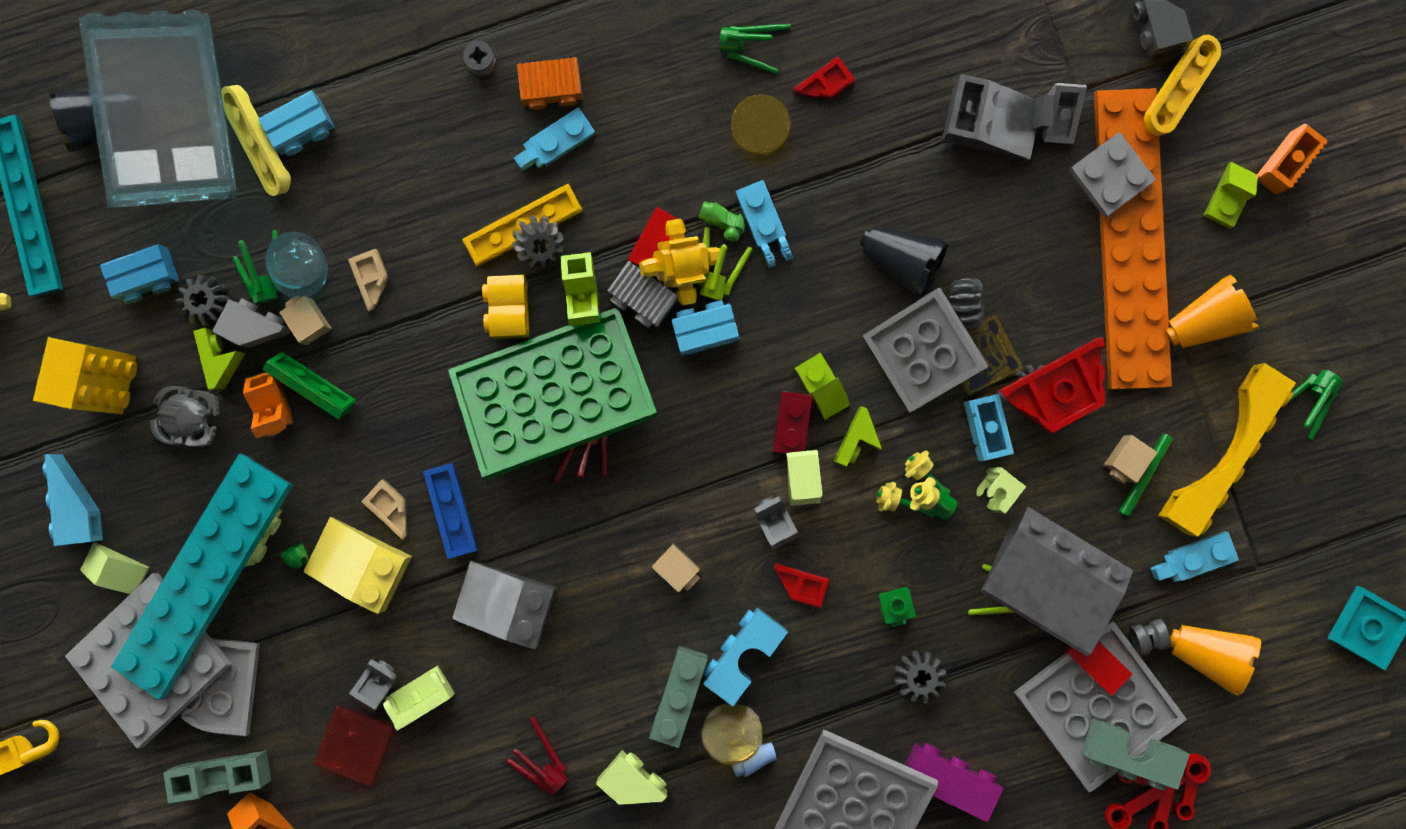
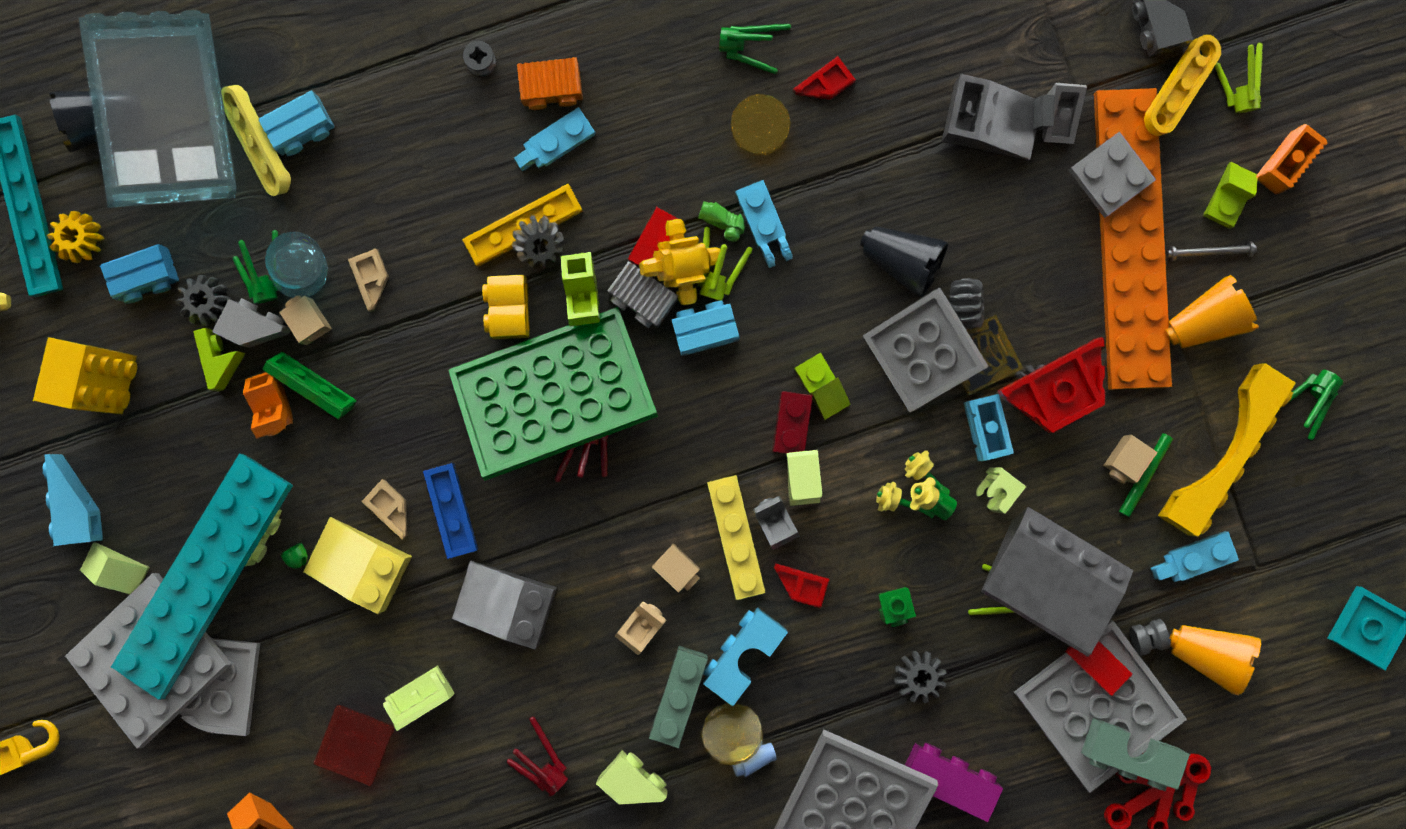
dark grey shield [150,386,220,447] -> none
sand green arch [163,750,271,804] -> none
dark grey bracket [349,659,397,713] -> none
lime slope [833,406,882,467] -> none
none -> yellow gear [46,211,104,263]
none -> tan bracket [615,602,666,655]
none -> light yellow plate [707,475,766,600]
none -> flat silver axle [1166,241,1257,261]
none -> lime plant [1215,43,1263,113]

